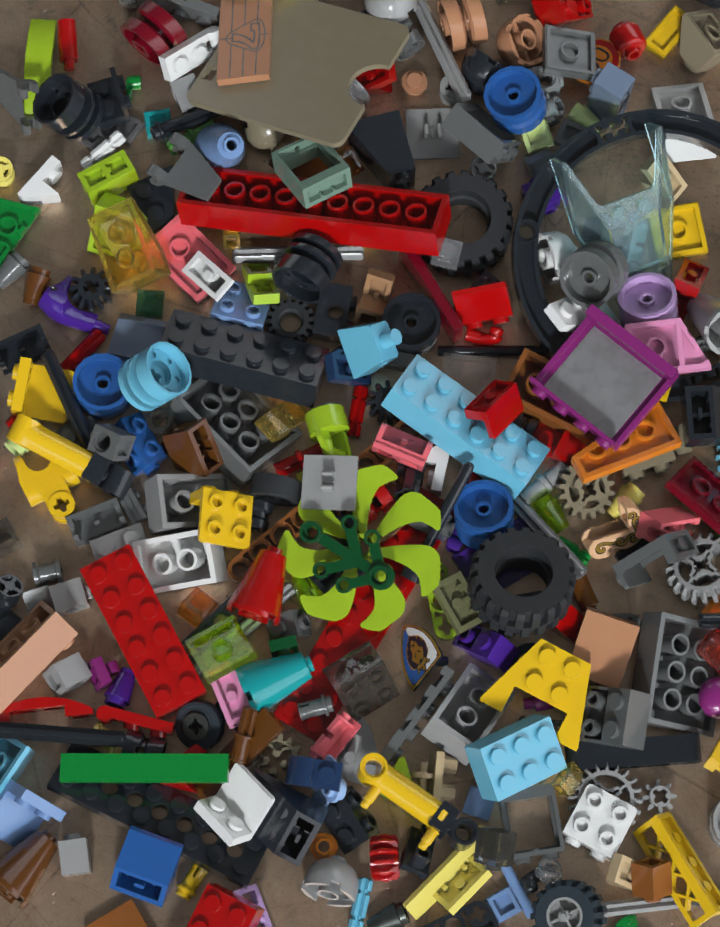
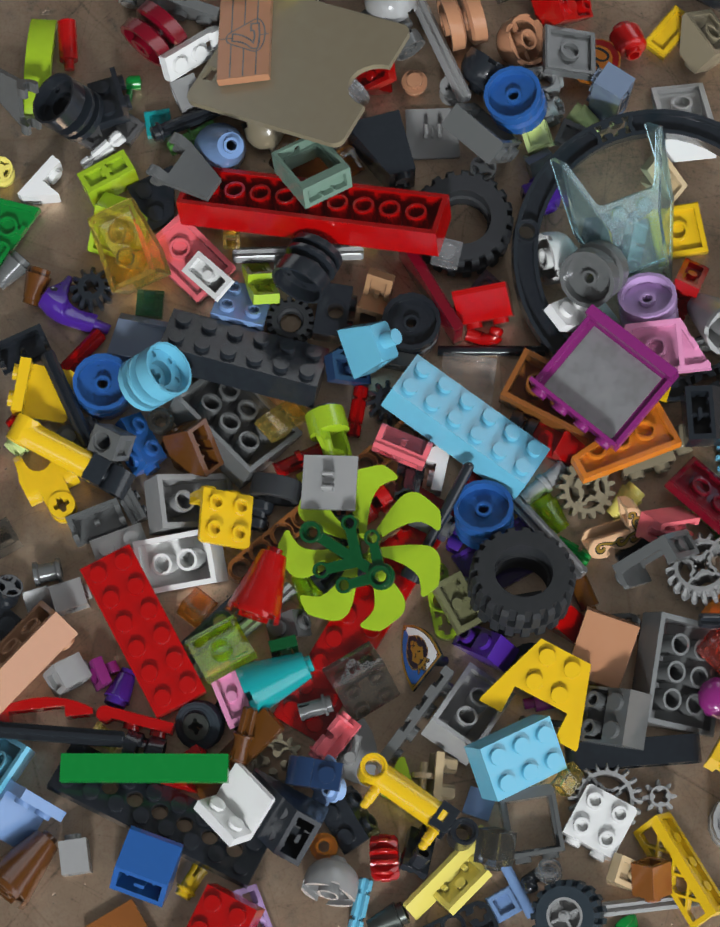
red panel [464,380,524,439] -> none

